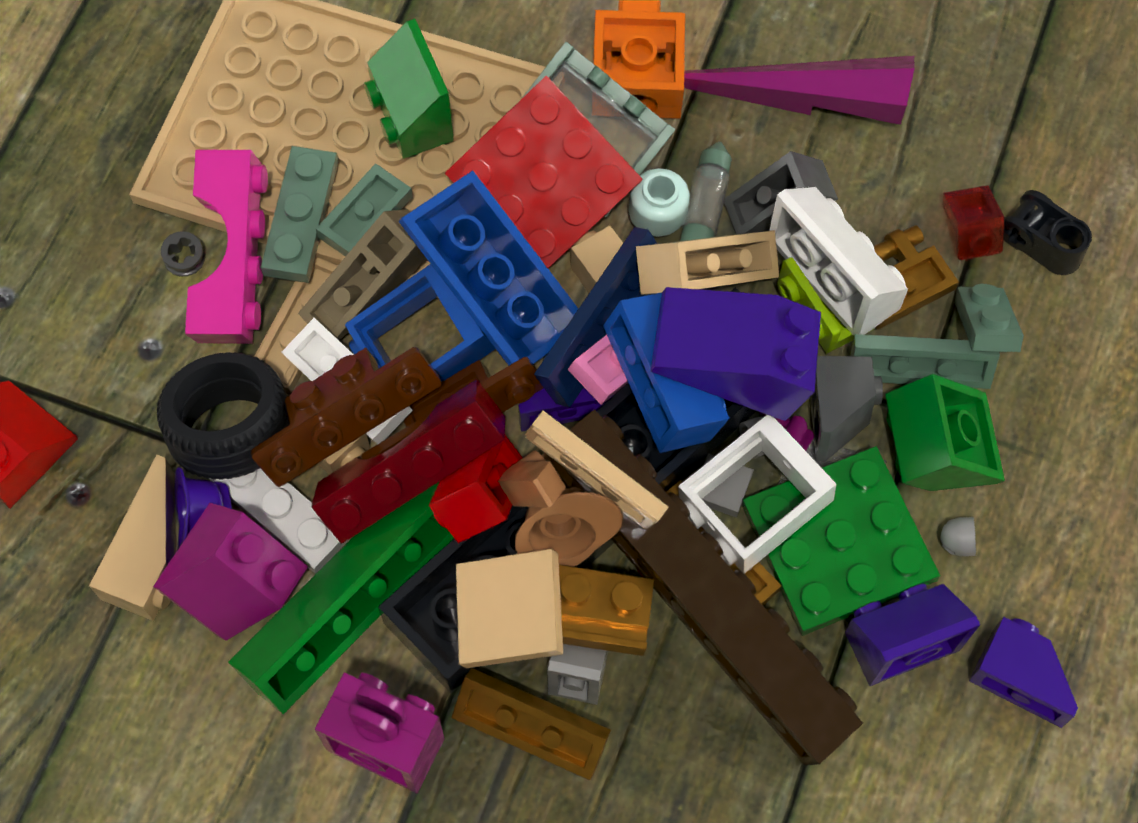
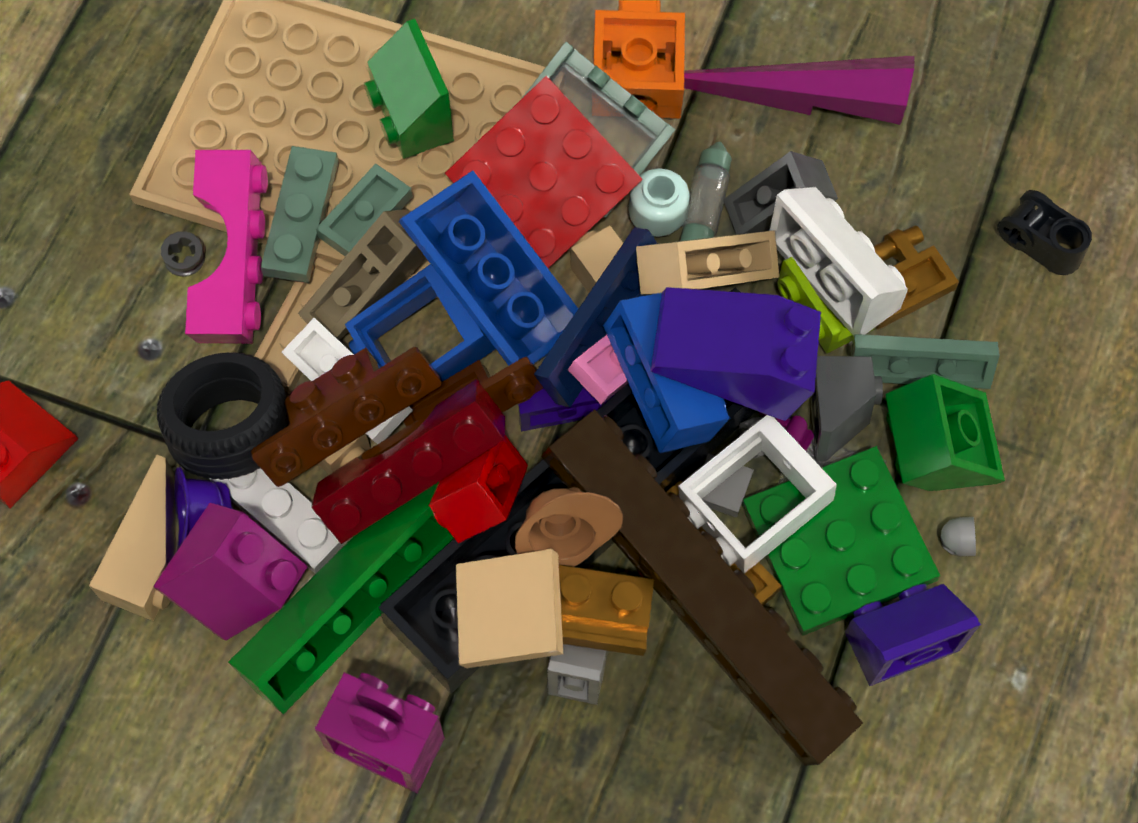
pearl gold plate [451,668,611,780] -> none
medium nougat piece [498,450,566,508] -> none
tan tile [525,411,668,529] -> none
clear red bracket [943,185,1004,260] -> none
sand green plate [955,284,1024,352] -> none
dark purple slope [969,617,1078,728] -> none

